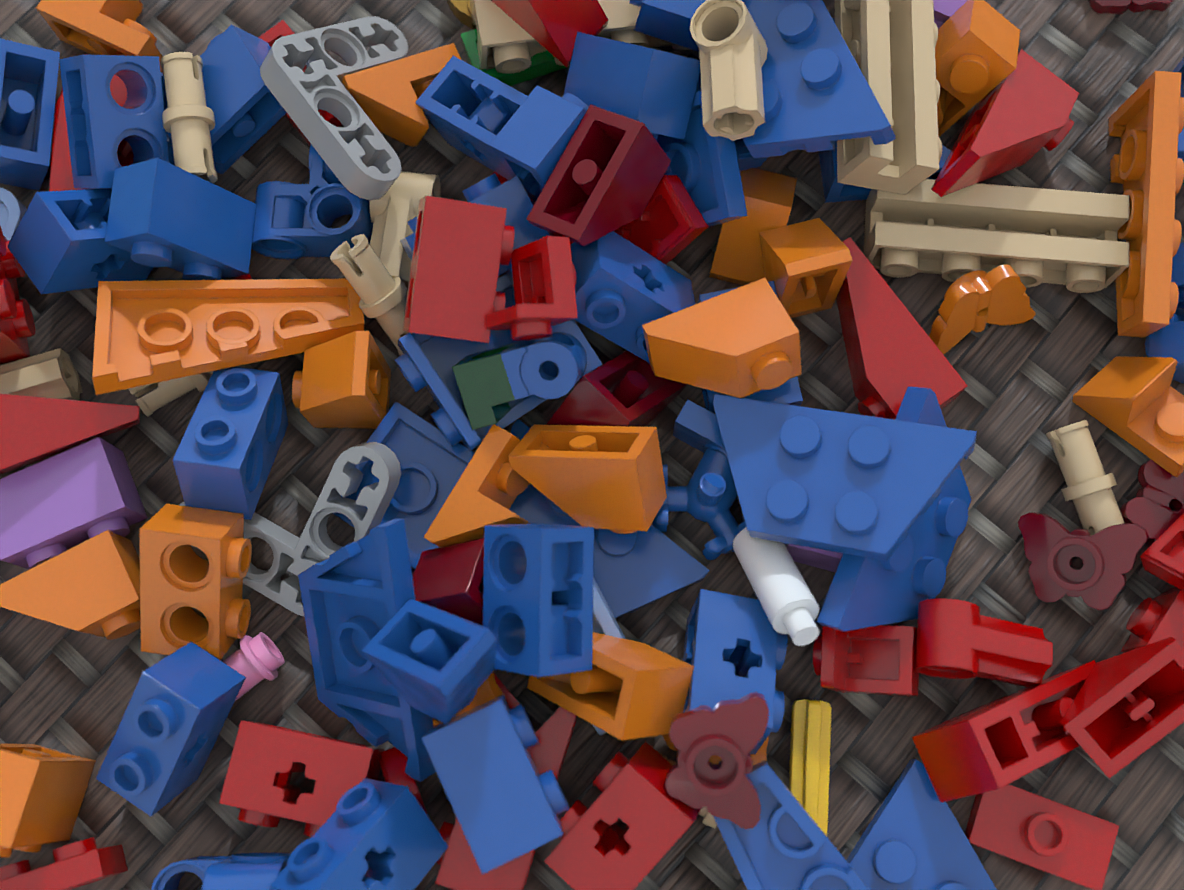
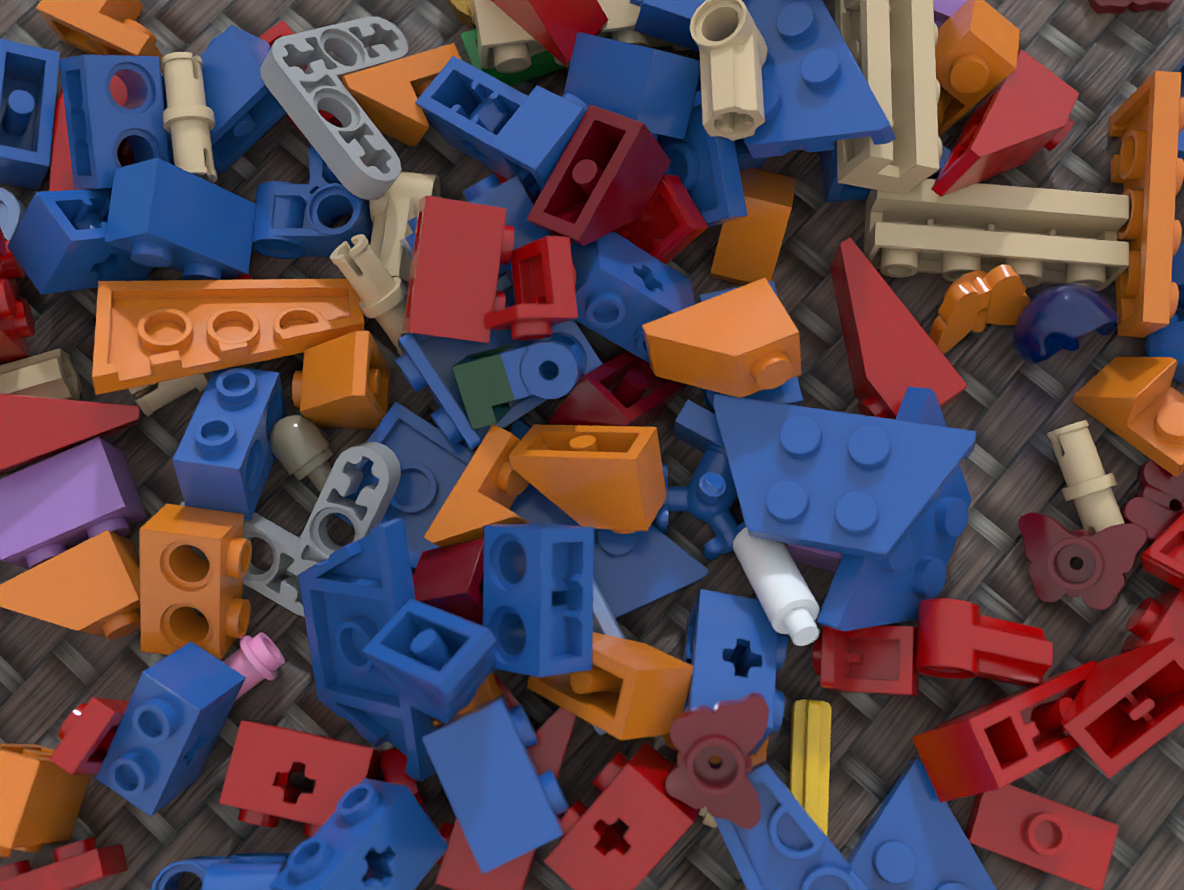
orange slope [759,218,853,318] -> none
none -> red plate [49,697,130,775]
none -> dark tan cylinder [269,415,334,493]
none -> clear blue hair [1012,282,1122,365]

